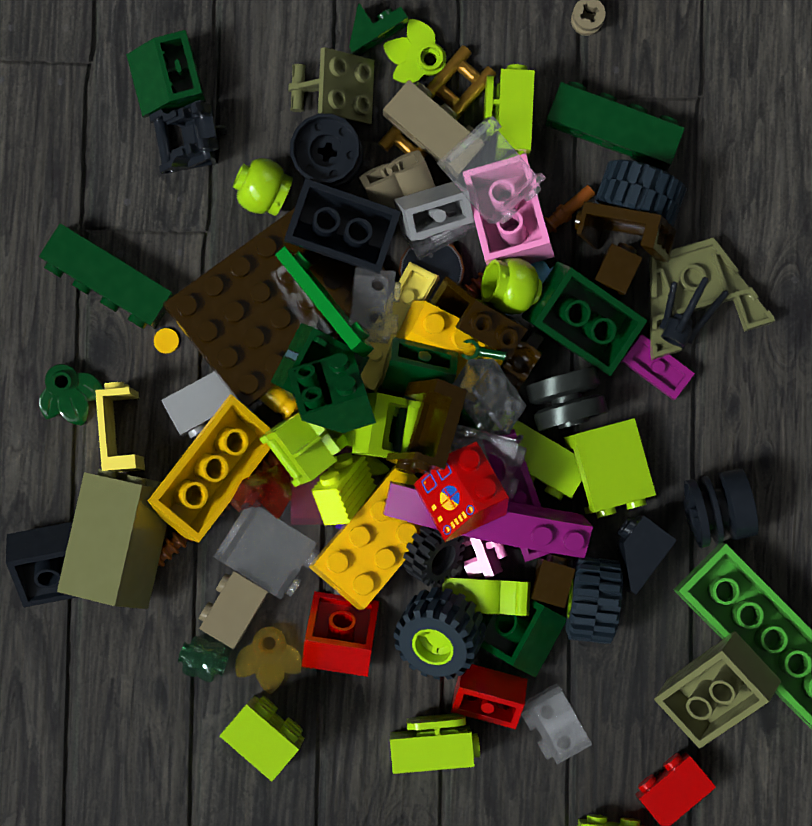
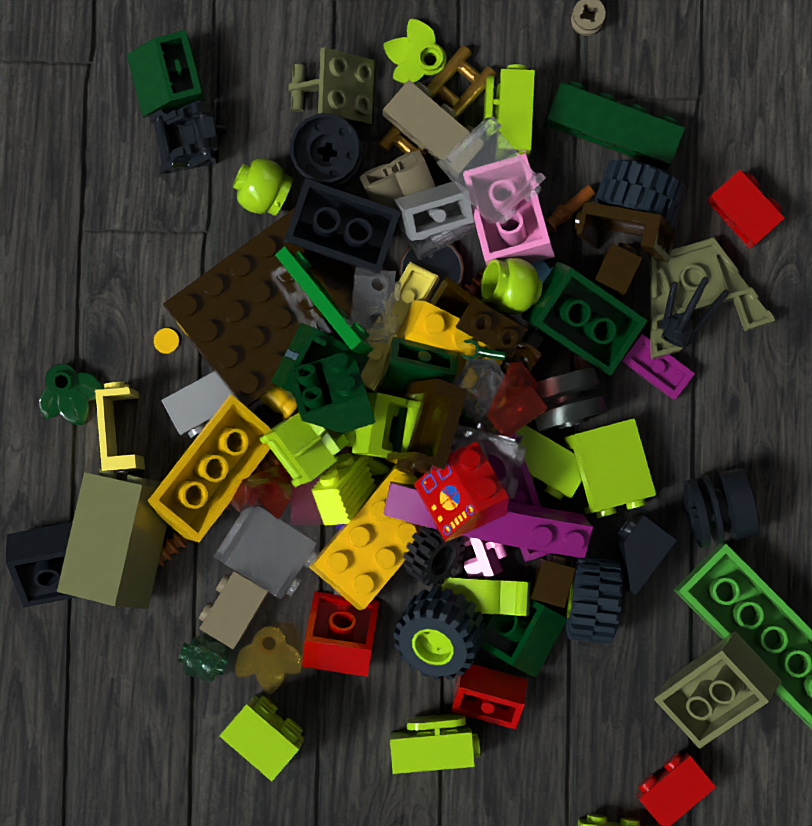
dark green brick [39,223,174,330] -> none
dark green slope [349,3,408,56] -> none
clear brick [521,683,592,765] -> none
none -> clear red slope [486,362,547,437]
none -> red brick [706,170,784,249]

